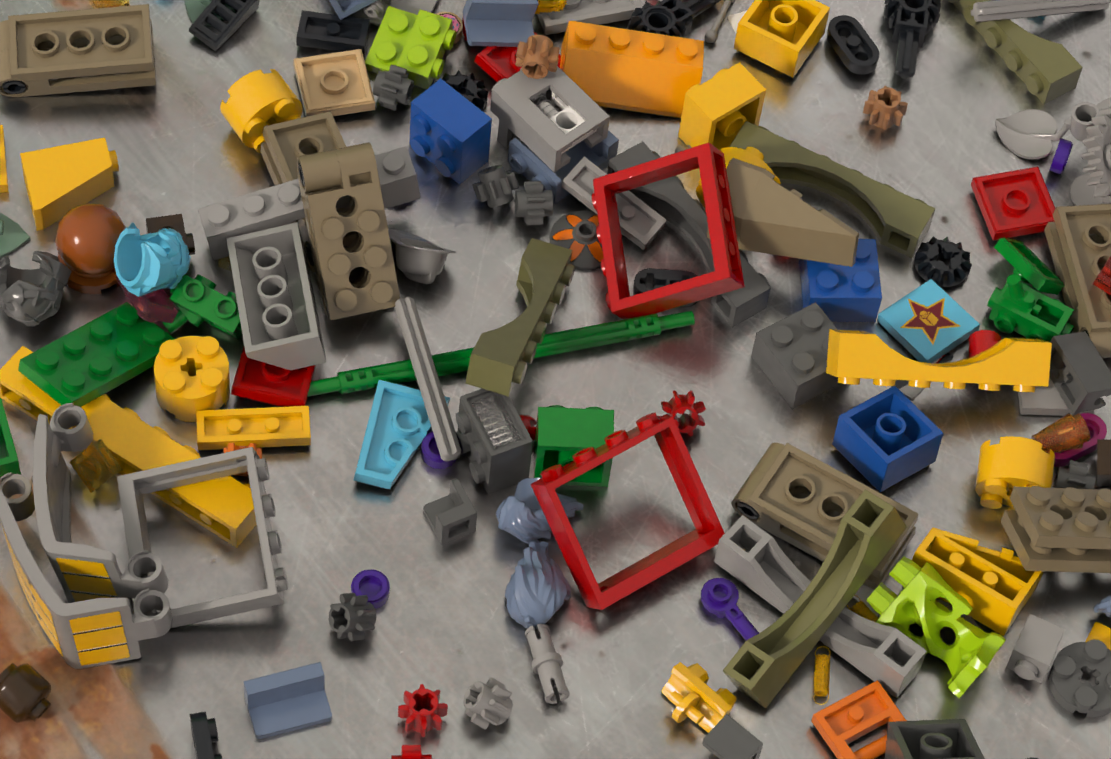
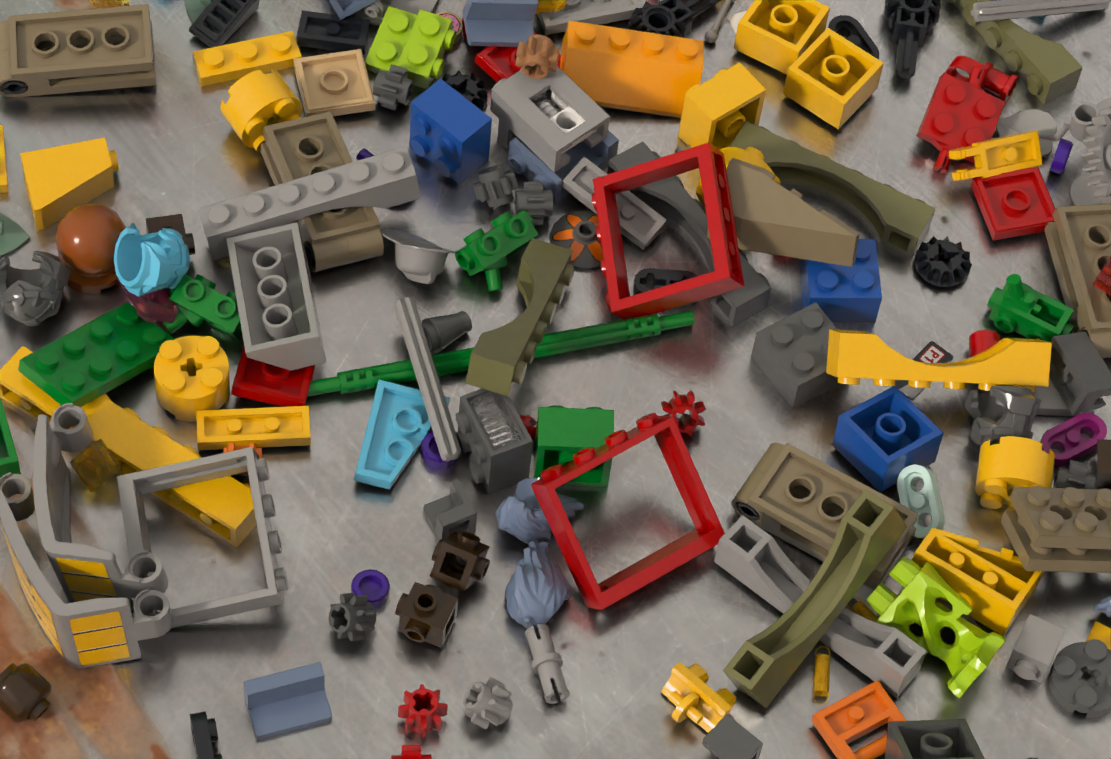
dark tan hinge [297,142,400,320] -> none
dark purple plate [701,578,759,640] -> none
medium nougat gear [863,86,908,130] -> none
medium azure tile [877,279,980,363] -> none
green plate [994,238,1065,295] -> none
clear orange cone [1031,413,1090,453] -> none
none -> yellow plate [192,31,302,87]
none -> dark brown brick [395,582,458,648]
none -> dark grey cone [422,311,472,353]
none -> dark brown brick [430,531,490,591]
none -> green brick [455,210,539,292]
none -> yellow brick [783,28,884,130]
none -> light aqua plate [897,464,945,539]
none -> red plate [916,65,1005,174]
none -> red connector [945,56,1019,103]
none -> yellow hinge [948,130,1043,181]
none -> dark grey helmet [964,386,1041,445]

